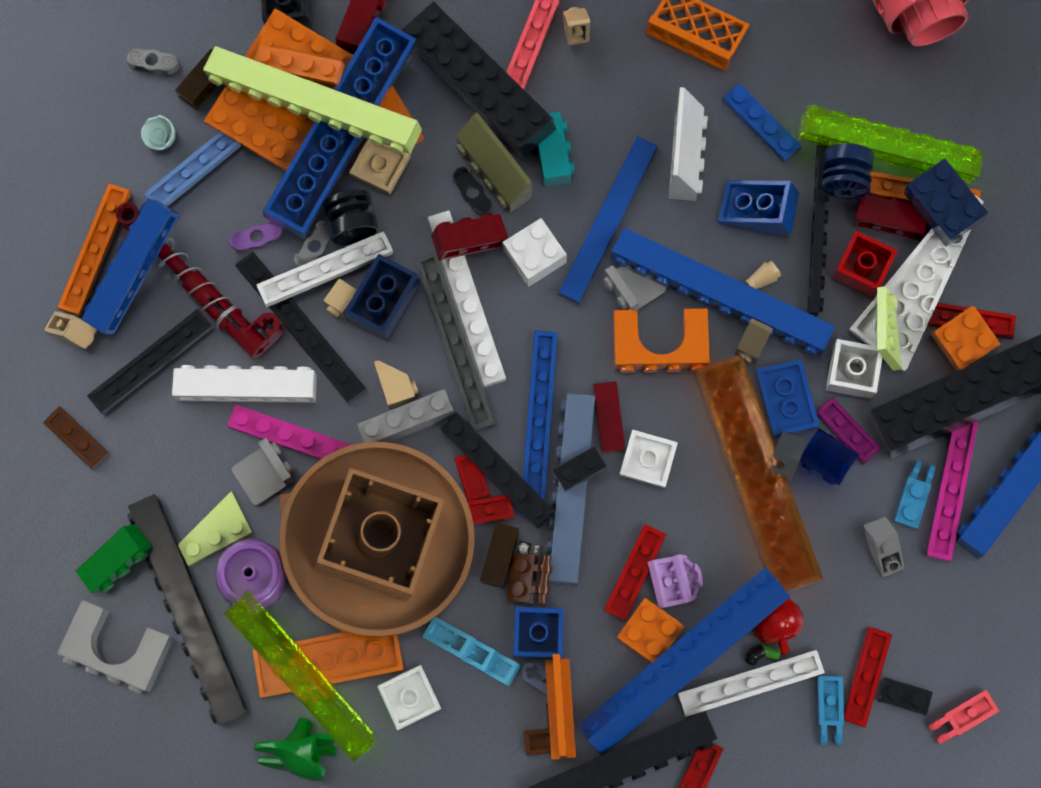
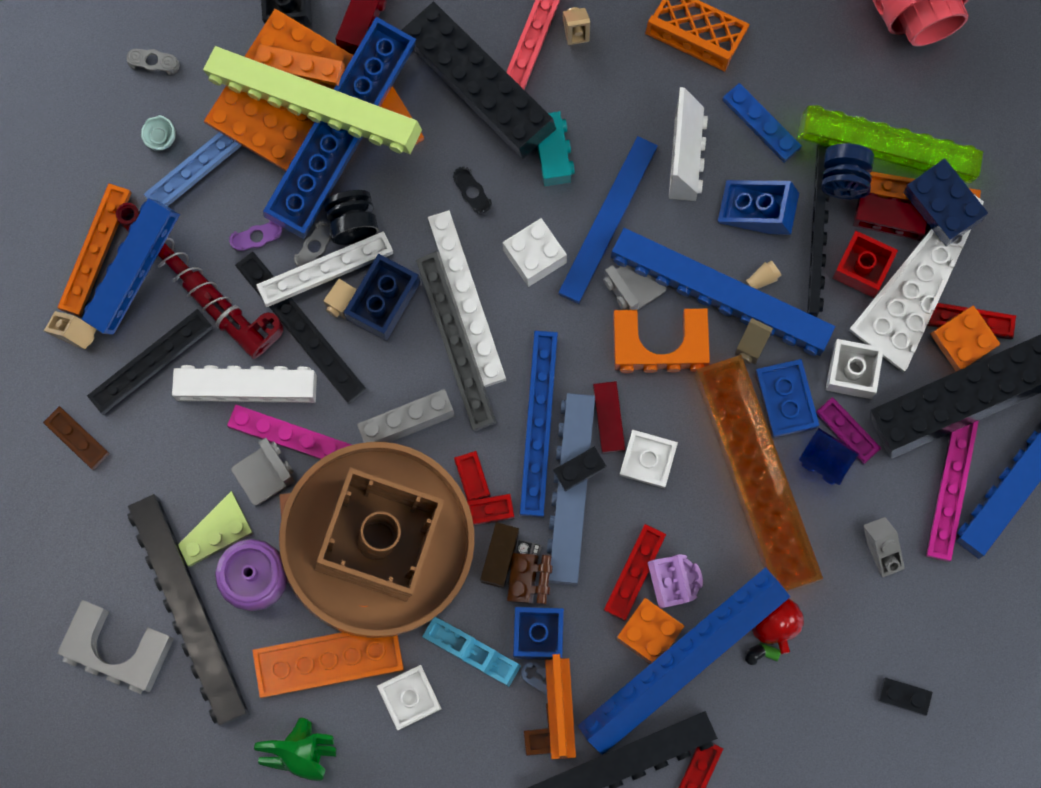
green brick [75,524,152,594] -> none
dark brown piece [175,49,218,111] -> none
clear neon green brick [224,590,375,761] -> none
tan plate [349,140,411,195] -> none
tan slope [374,360,419,410] -> none
dark red brick [431,213,508,261] -> none
black plate [440,412,556,528] -> none
olive slope [456,112,532,213] -> none
white plate [678,650,825,717] -> none
dark grey hinge [771,431,807,481] -> none
dark azure hinge [817,676,844,746] -> none
red tile [844,627,893,728] -> none
yellowish green wing [877,286,902,371] -> none
dark azure hinge [894,460,935,530] -> none
coral hinge [928,690,1000,744] -> none

